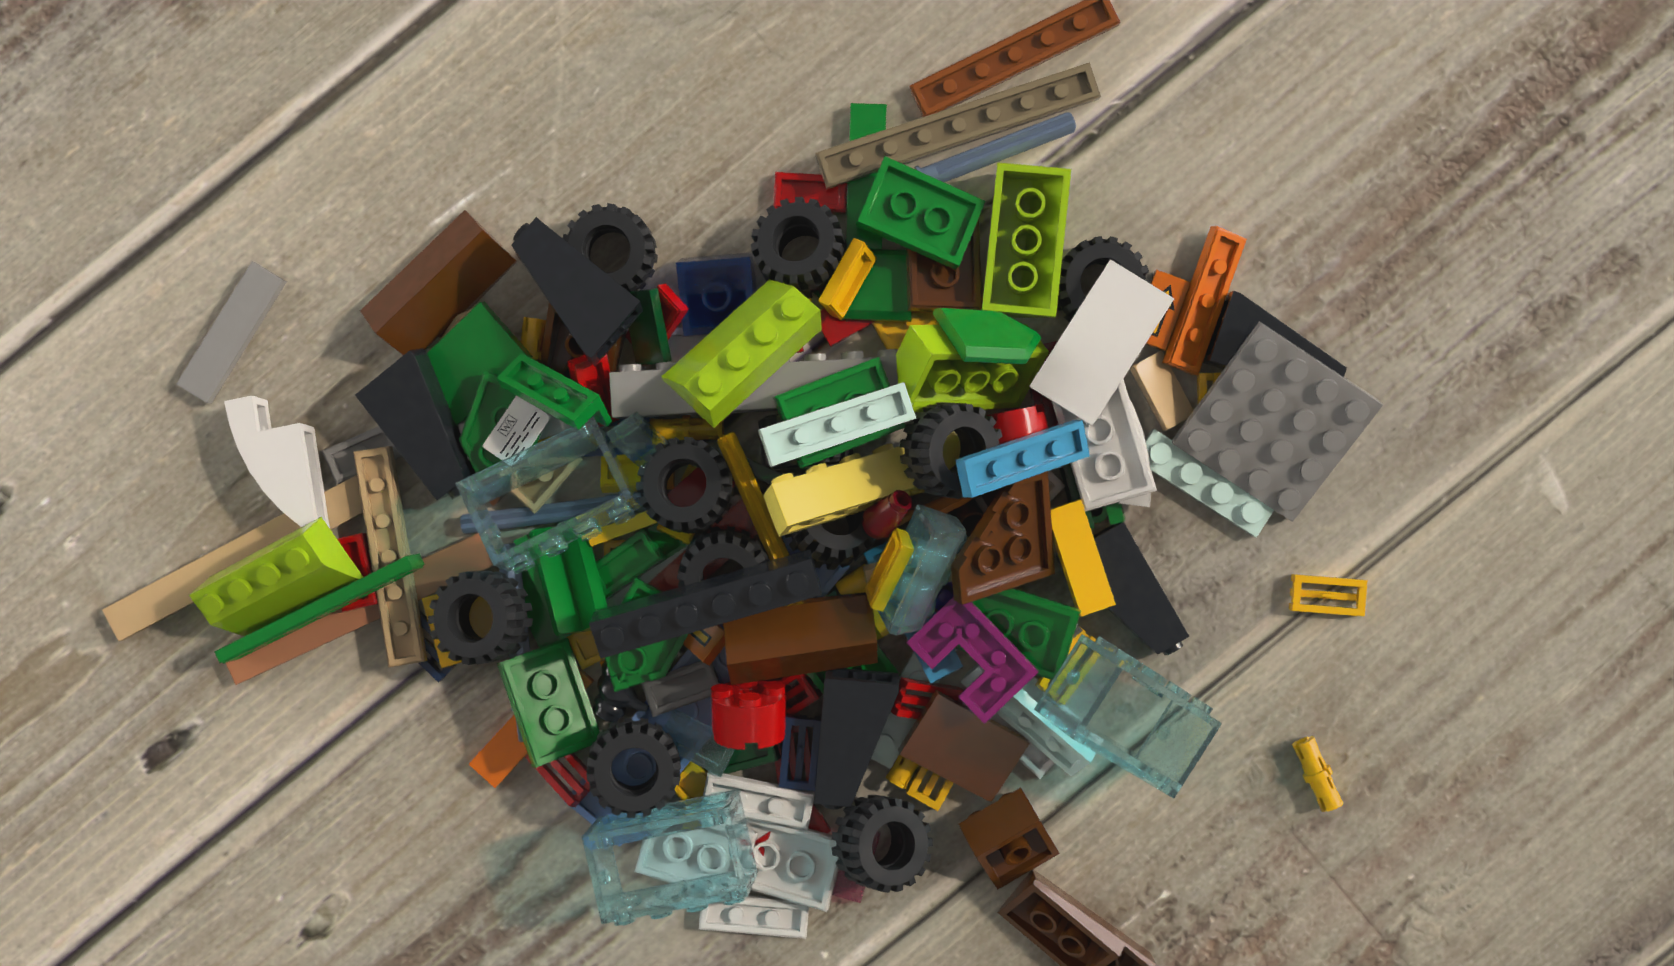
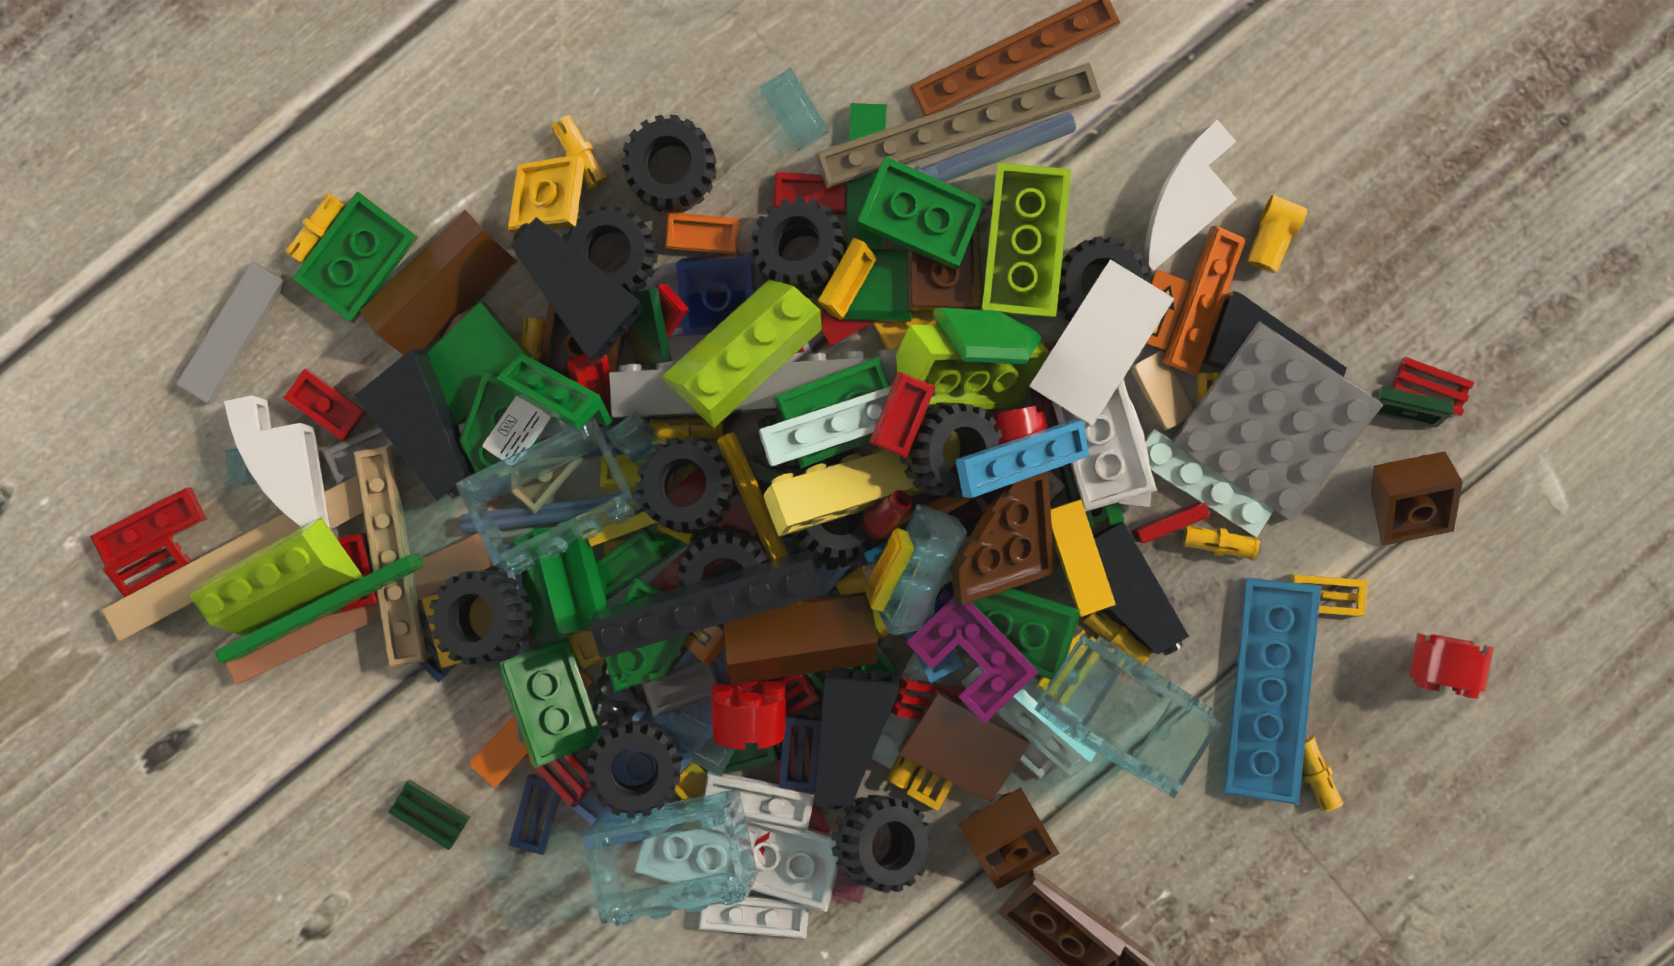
none -> red tile [90,487,207,565]
none -> red tile [103,531,190,598]
none -> clear light blue tile [225,448,256,486]
none -> red plate [283,369,367,441]
none -> yellow pin [285,192,346,263]
none -> green plate [292,191,418,323]
none -> dark green tile [388,780,471,850]
none -> yellow tile [508,154,585,235]
none -> dark blue tile [508,774,561,855]
none -> yellow pin [551,115,608,190]
none -> black tyre [622,114,717,213]
none -> orange tile [664,212,740,256]
none -> clear light blue tile [760,68,829,151]
none -> red tile [869,372,936,458]
none -> yellow pin [1082,609,1152,669]
none -> red tile [1132,502,1211,544]
none -> white slope [1142,120,1237,275]
none -> yellow pin [1182,525,1260,561]
none -> dark azure tile [1224,577,1322,805]
none -> yellow piece [1246,194,1307,273]
none -> reddish brown slope [1371,451,1463,546]
none -> dark green tile [1374,386,1454,428]
none -> red tile [1391,357,1474,416]
none -> red brick [1409,633,1494,699]

